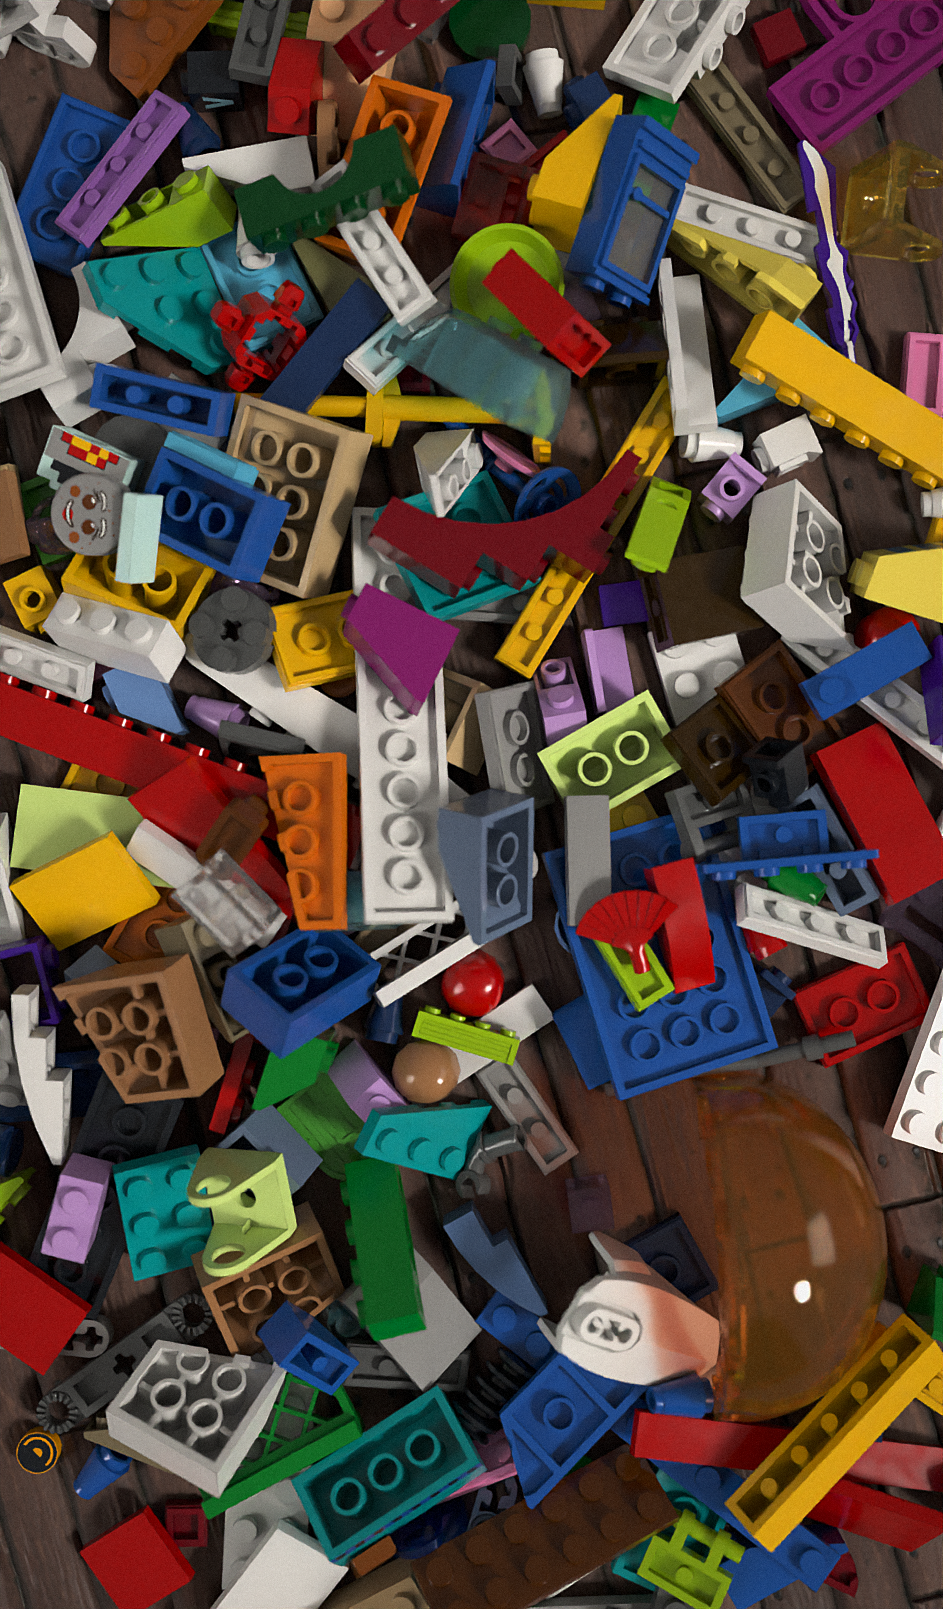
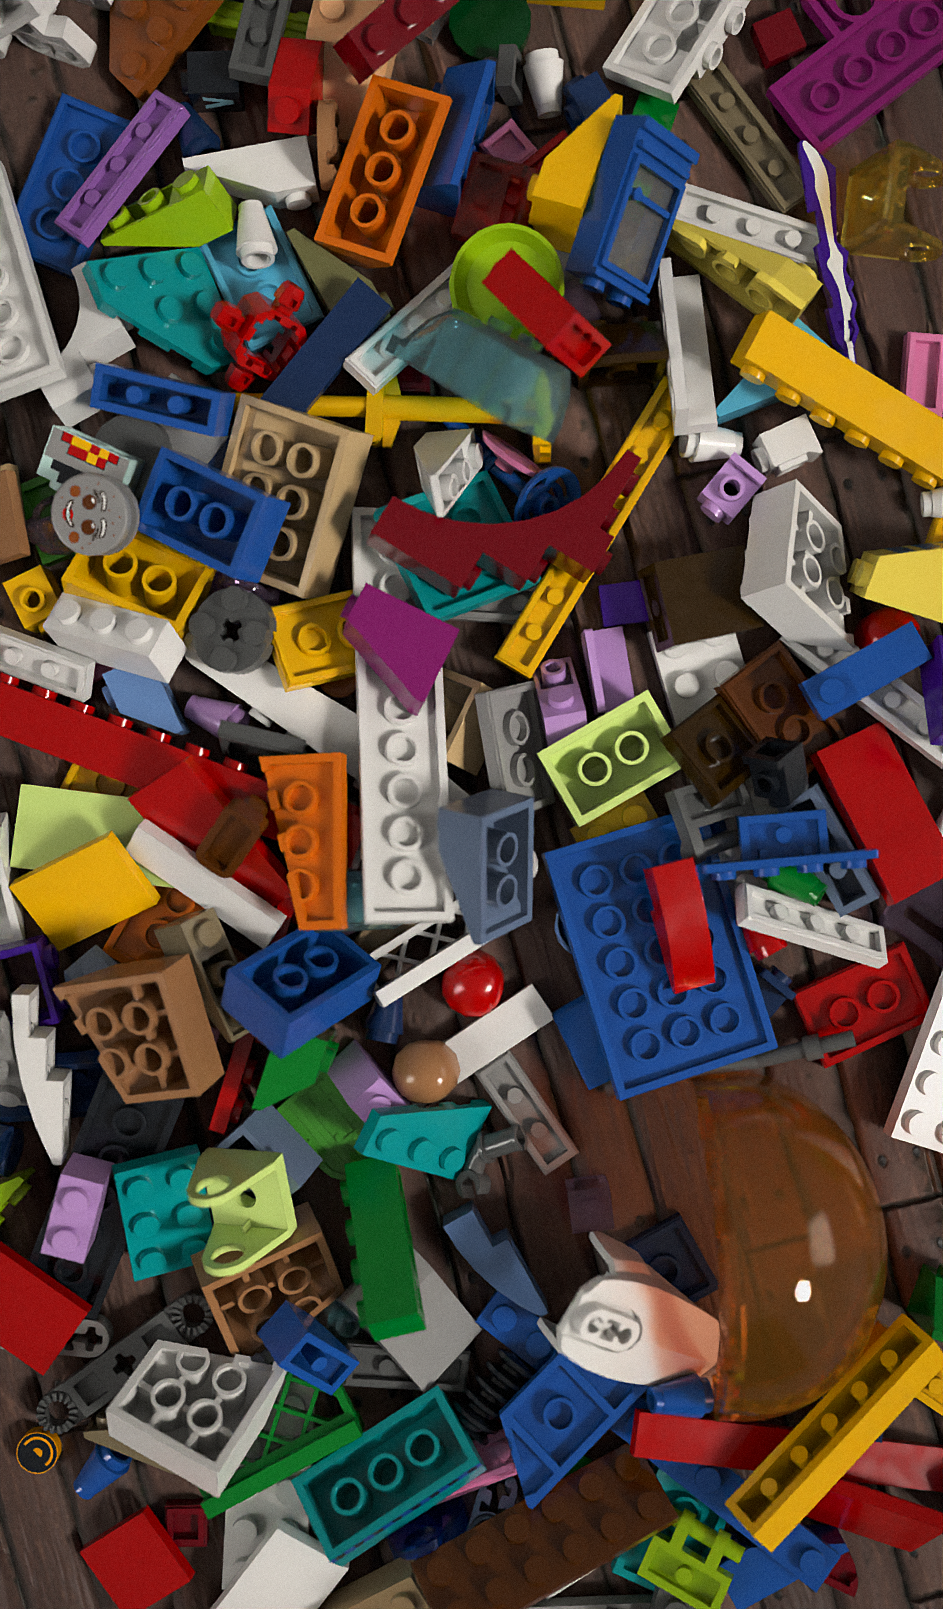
light aqua tile [115,492,163,584] -> none
medium azure tile [164,431,259,485] -> none
clear brick [171,848,282,958] -> none
dark green arch [234,124,421,254] -> none
white tile [310,159,438,327] -> none
dark orange tile [349,1535,397,1579] -> none
lime piece [411,1005,520,1066] -> none
light grey tile [564,795,612,926] -> none
red hand [575,889,679,974] -> none
lime tile [593,939,675,1012] -> none
lime slope [625,476,692,573] -> none

